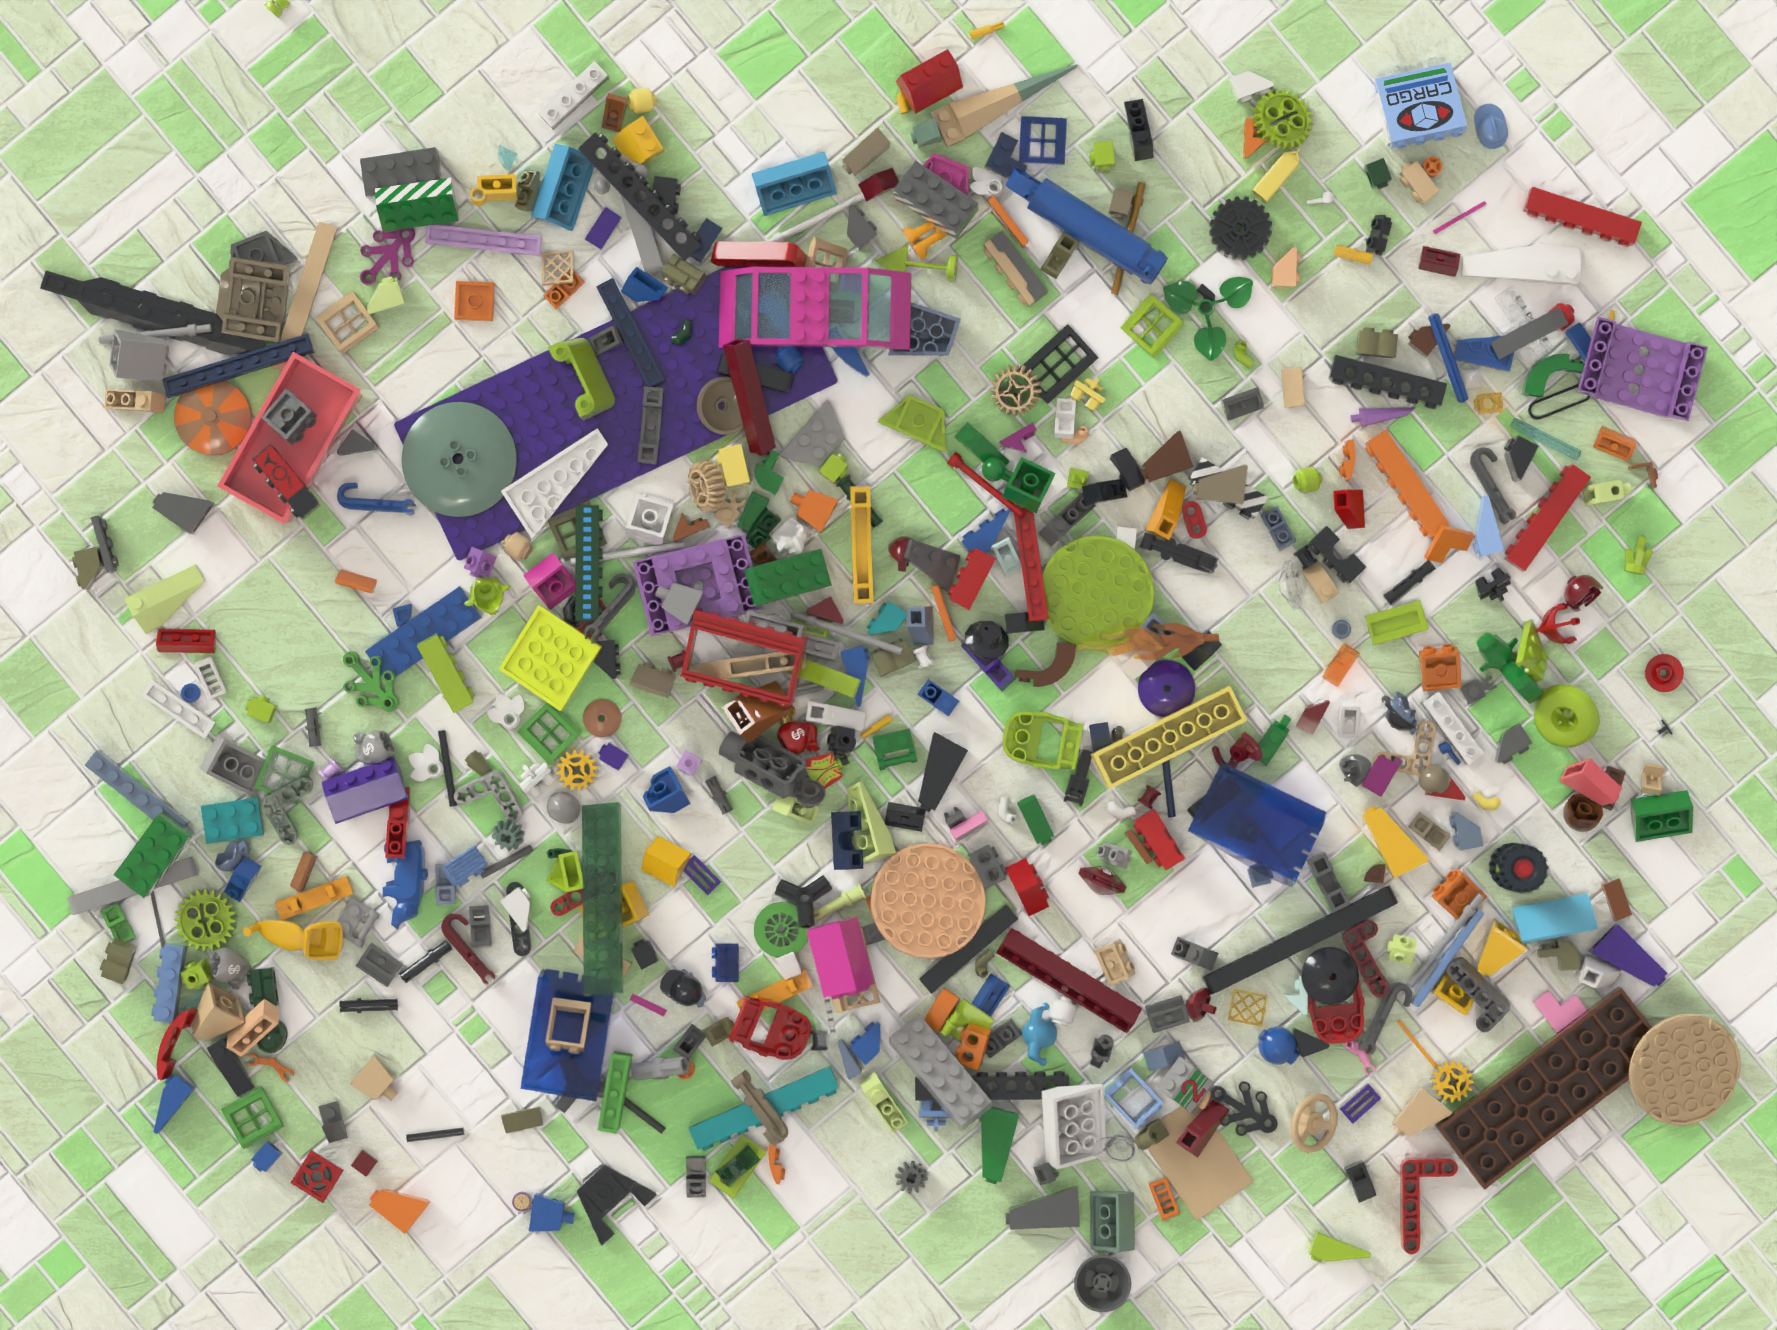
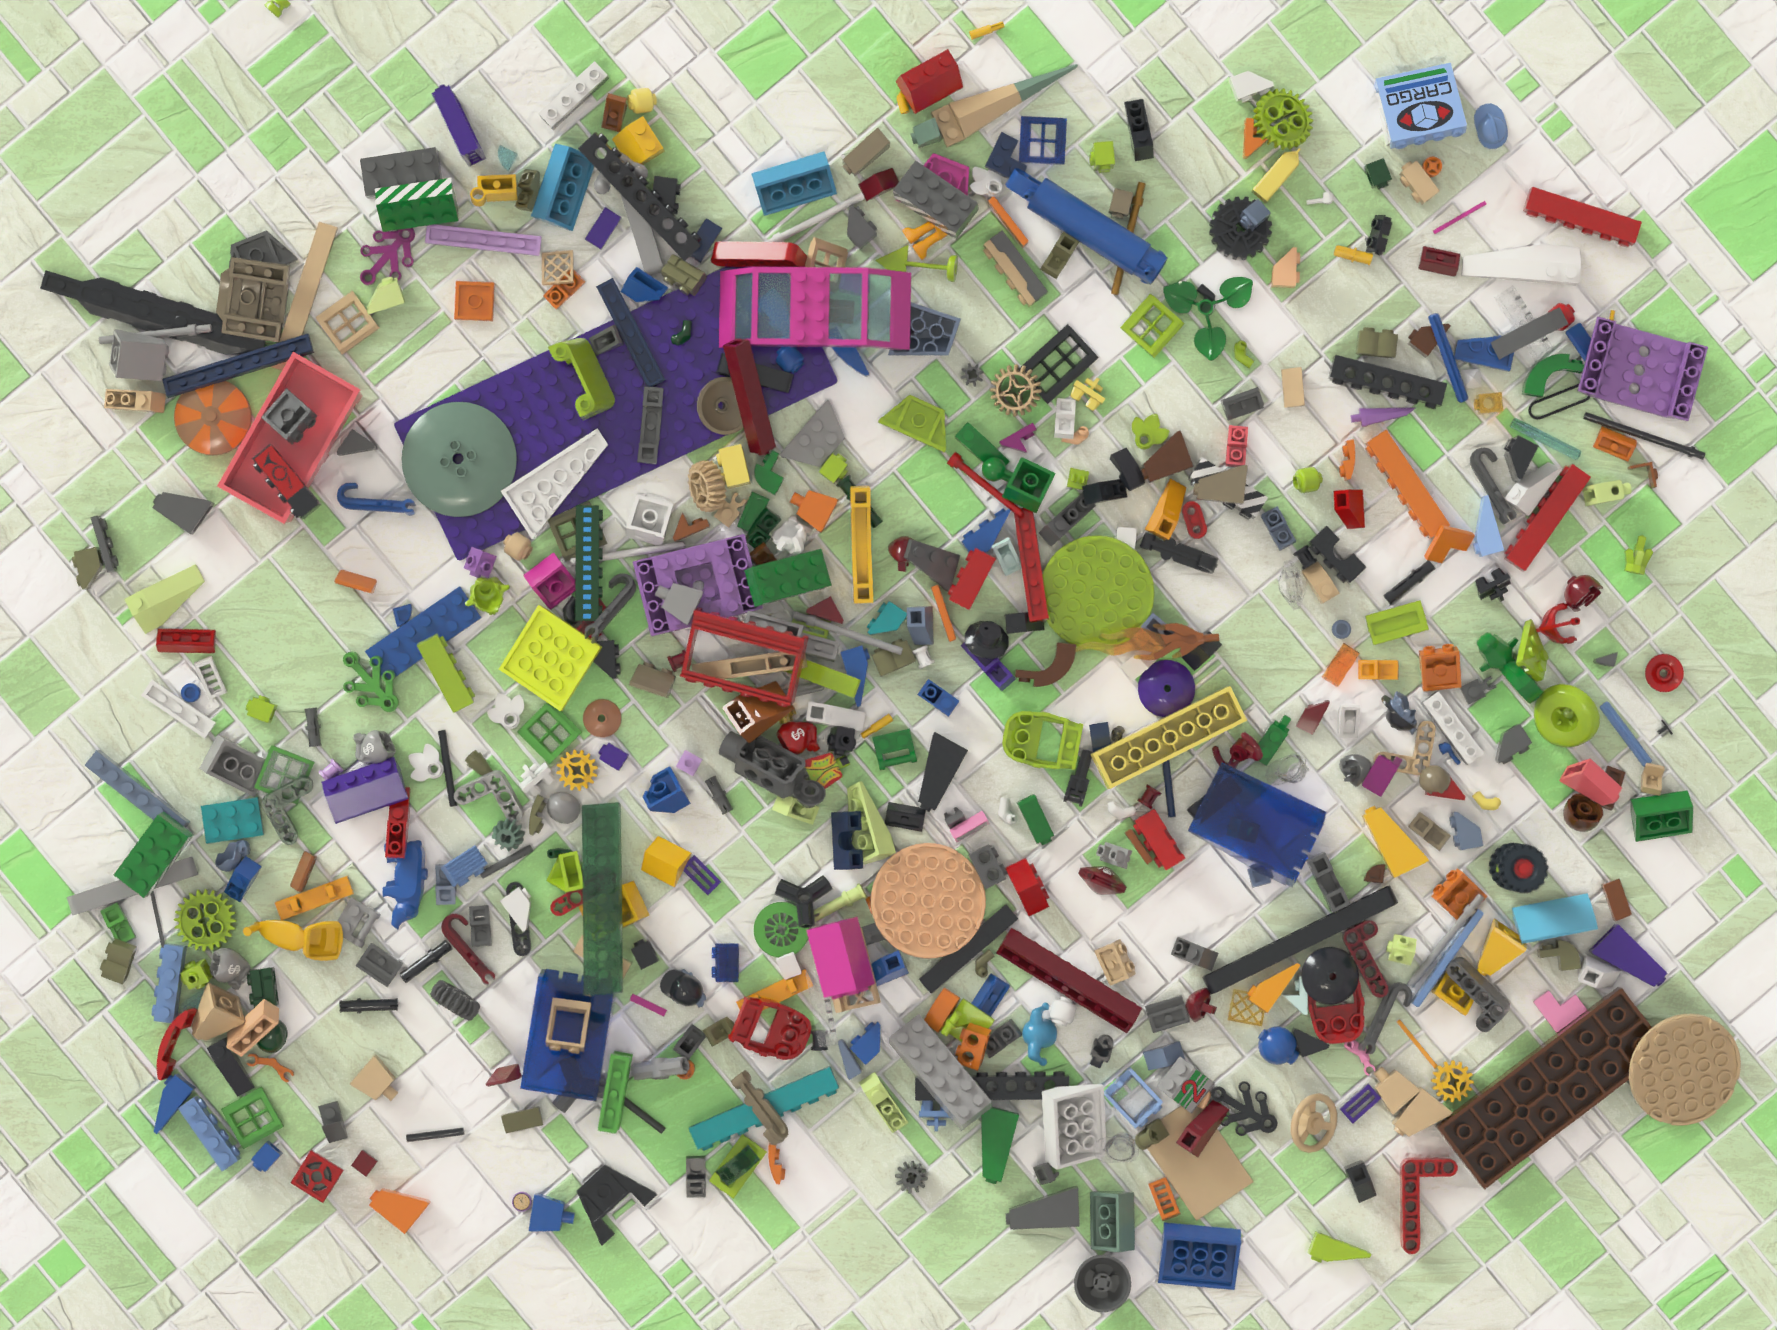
none -> medium blue brick [178,1096,241,1171]
none -> dark grey gear [430,980,481,1020]
none -> dark purple window [432,84,486,167]
none -> slope [485,1064,522,1087]
none -> olive slope [529,794,547,836]
none -> blue slope [859,950,909,994]
none -> dark grey gear [960,363,984,387]
none -> lime plate [1131,414,1169,450]
none -> blue slope [1158,1222,1241,1290]
none -> coral slope [1225,425,1248,467]
none -> sand blue slope [1240,199,1271,231]
none -> light orange slope [1247,963,1301,1013]
none -> clear piece [1265,752,1310,785]
none -> light orange slope [1358,660,1399,680]
none -> tan torso [1373,1066,1420,1115]
none -> white slope [1504,462,1562,516]
none -> black bar [1583,412,1706,460]
none -> dark grey slope [1593,652,1618,667]
none -> medium blue axle [1600,702,1652,767]

